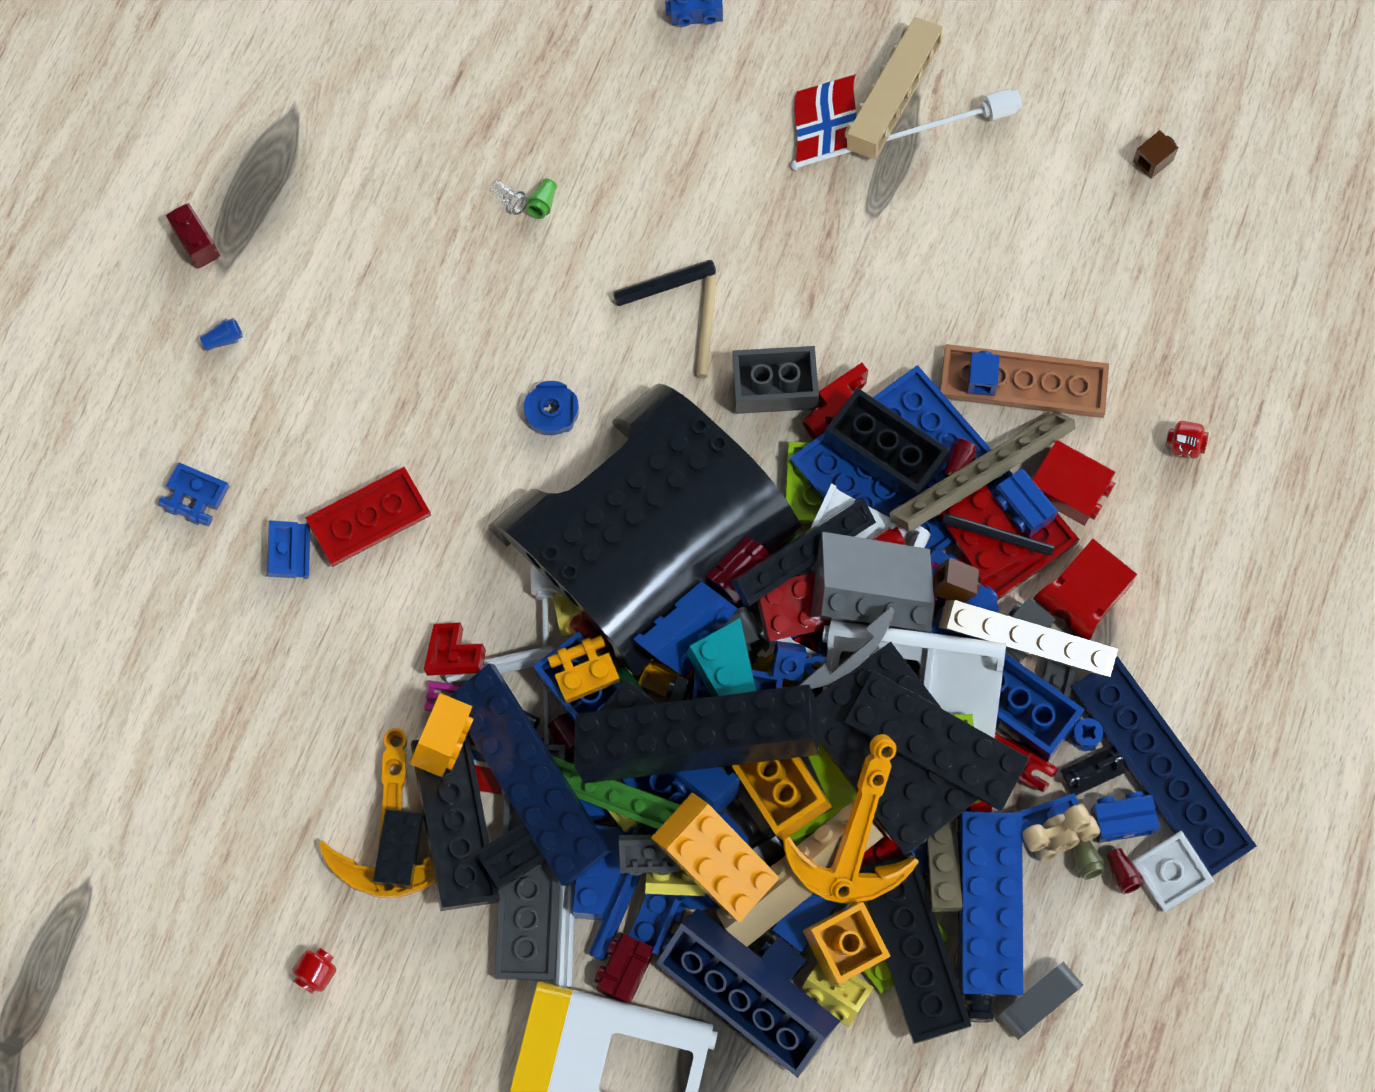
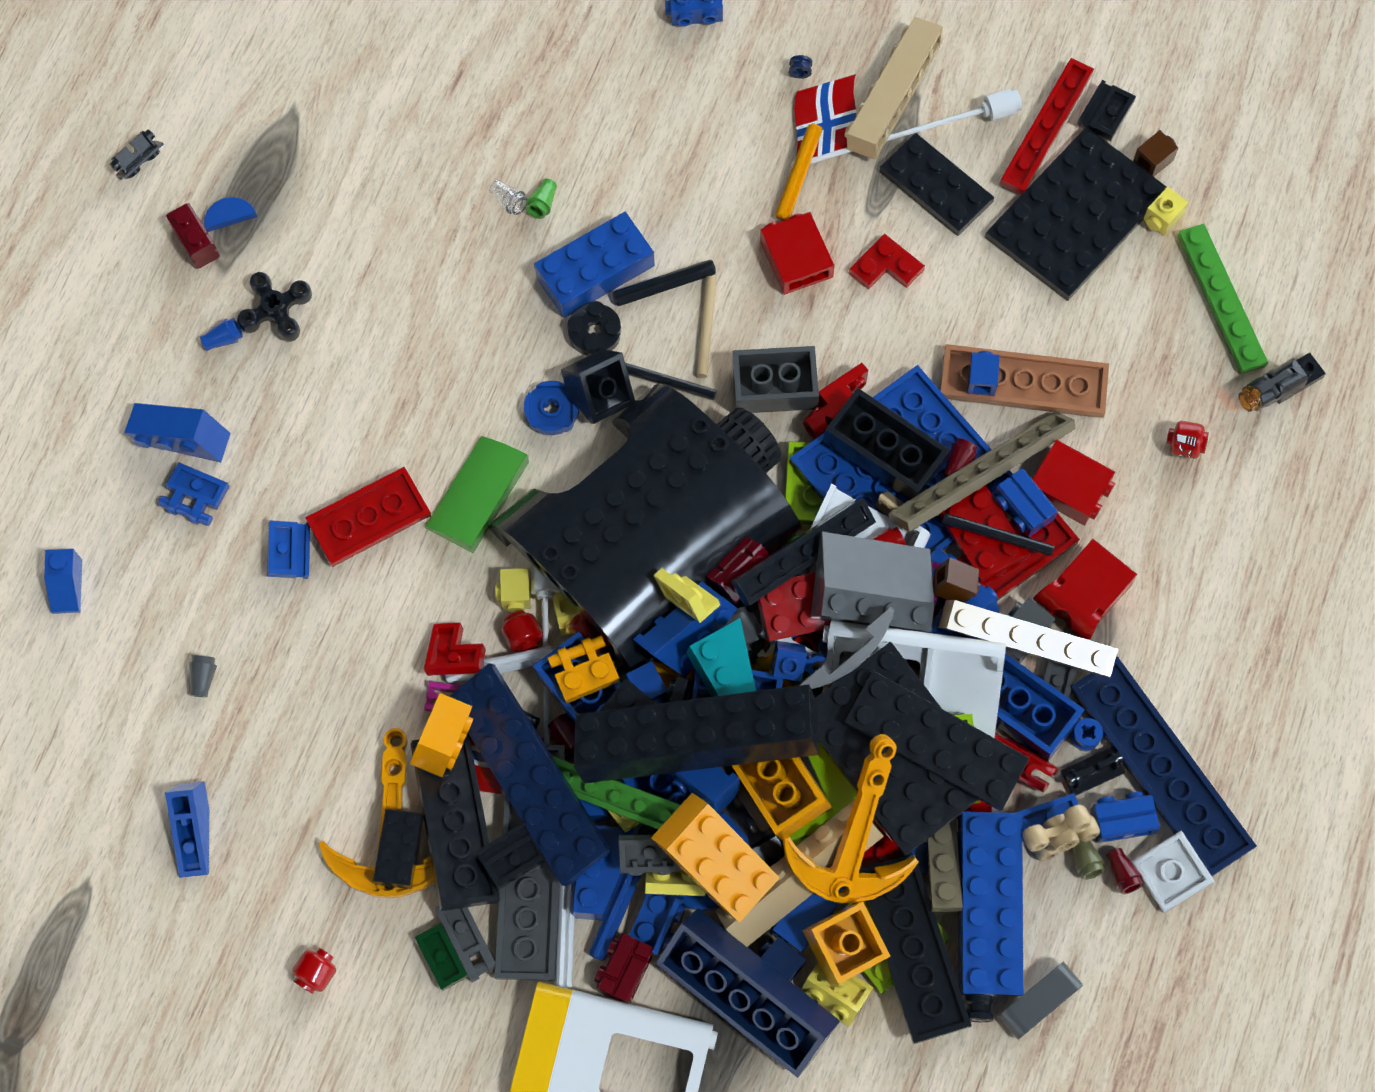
none -> blue slope [44,549,82,614]
none -> black hinge [109,129,164,179]
none -> blue wedge [124,403,231,463]
none -> blue slope [165,781,210,878]
none -> dark grey cone [189,655,217,698]
none -> blue tile [204,197,257,232]
none -> black gear [237,272,312,342]
none -> dark green plate [415,923,468,991]
none -> bright green slope [425,436,529,553]
none -> dark grey plate [435,906,495,983]
none -> light yellow brick [495,568,531,613]
none -> red head [501,610,543,652]
none -> blue brick [534,211,655,318]
none -> black slope [561,349,635,424]
none -> black plate [567,301,621,355]
none -> black bar [625,363,717,400]
none -> blue brick [626,661,668,704]
none -> light yellow bracket [654,568,720,623]
none -> black tyre [717,407,782,473]
none -> red brick [760,212,835,295]
none -> light orange axle [775,123,823,221]
none -> dark blue bush [789,55,813,79]
none -> red plate [849,233,925,290]
none -> tan slope [876,492,904,518]
none -> black plate [880,133,994,236]
none -> black plate [985,127,1167,301]
none -> red plate [999,58,1094,195]
none -> black plate [1077,80,1136,141]
none -> light yellow brick [1143,187,1189,236]
none -> bright green plate [1178,224,1268,374]
none -> black plate [1238,352,1326,412]

